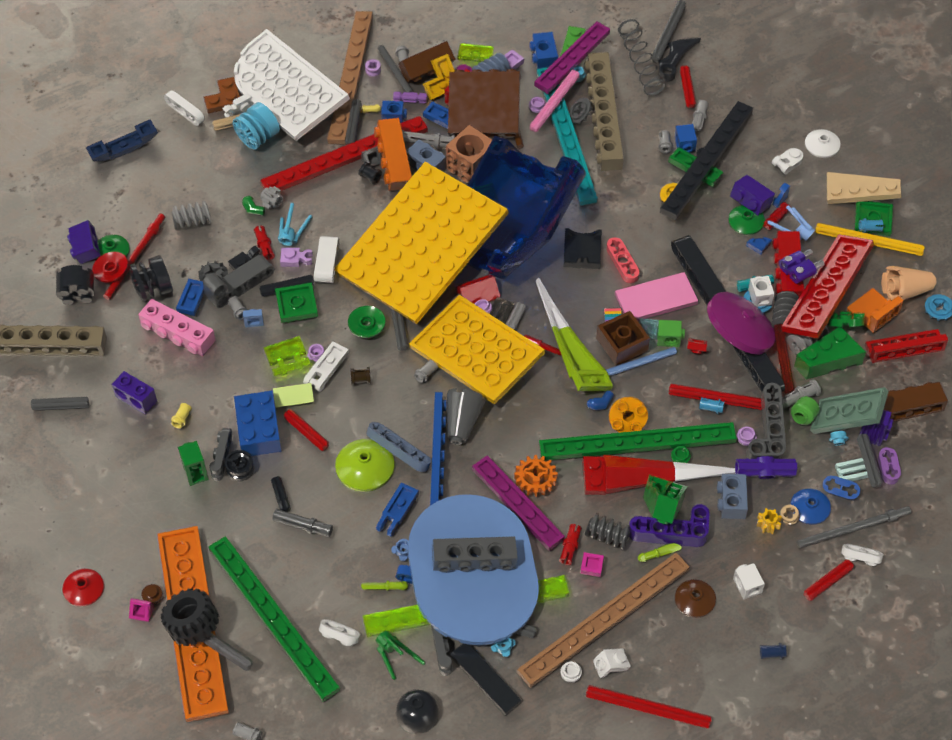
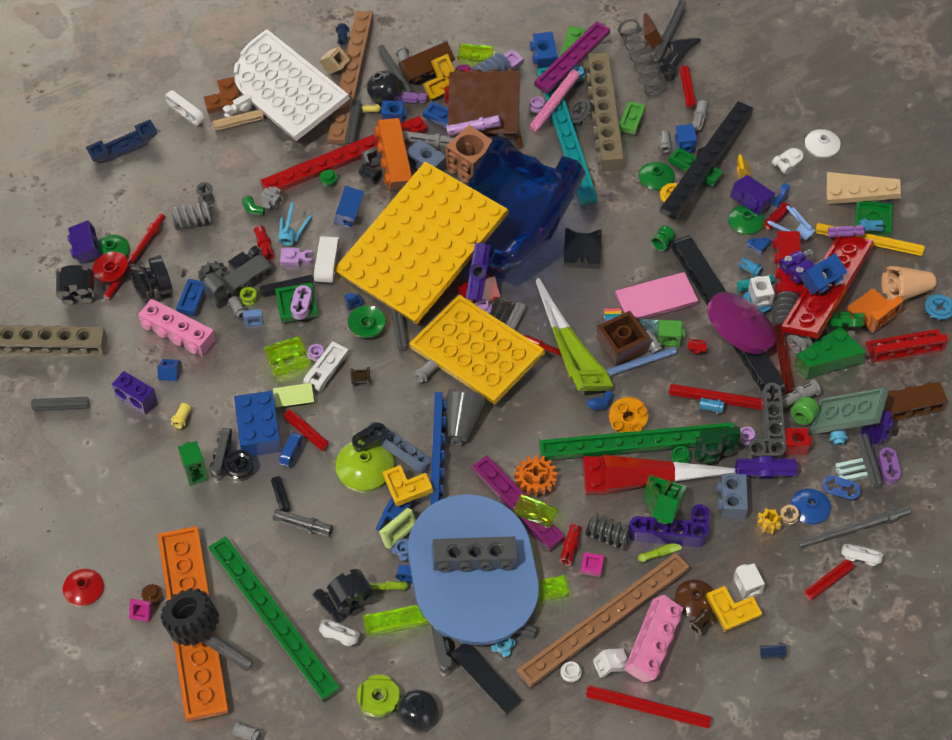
medium azure wheel [232,102,280,150] -> none
lavender bush [365,59,381,77] -> none
green plant [376,631,425,680] -> none
coral beam [607,237,639,283] -> none
none -> blue slope [157,359,180,381]
none -> dark grey bush [196,182,214,206]
none -> lime bush [240,287,257,306]
none -> blue beam [279,432,303,467]
none -> lavender beam [291,285,312,320]
none -> black axle [313,589,346,622]
none -> tan brick [319,46,350,74]
none -> green plate [319,170,337,187]
none -> black brick [326,569,376,616]
none -> blue hinge [333,185,364,227]
none -> dark blue pin [336,23,349,46]
none -> blue tile [344,293,365,310]
none -> black beam [352,423,387,453]
none -> lime plate [357,675,400,718]
none -> black cylinder [367,71,403,105]
none -> yellowish green tile [379,508,416,549]
none -> yellow plate [382,465,434,507]
none -> lavender pin [446,115,501,137]
none -> dark purple piece [466,243,491,301]
none -> clear neon green plate [513,494,558,528]
none -> bright green plate [619,101,645,135]
none -> bright pink brick [624,595,683,683]
none -> green dish [639,161,674,191]
none -> reddish brown slope [643,13,663,48]
none -> light grey pin [645,328,662,354]
none -> green wheel [651,225,676,251]
none -> dark brown bush [688,608,716,636]
none -> dark green plate [694,427,741,465]
none -> yellow plate [706,586,762,632]
none -> yellow slope [736,155,752,179]
none -> dark azure pin [738,257,763,277]
none -> red brick [783,428,812,455]
none -> blue brick [799,253,848,295]
none -> medium lavender axle [828,225,865,237]

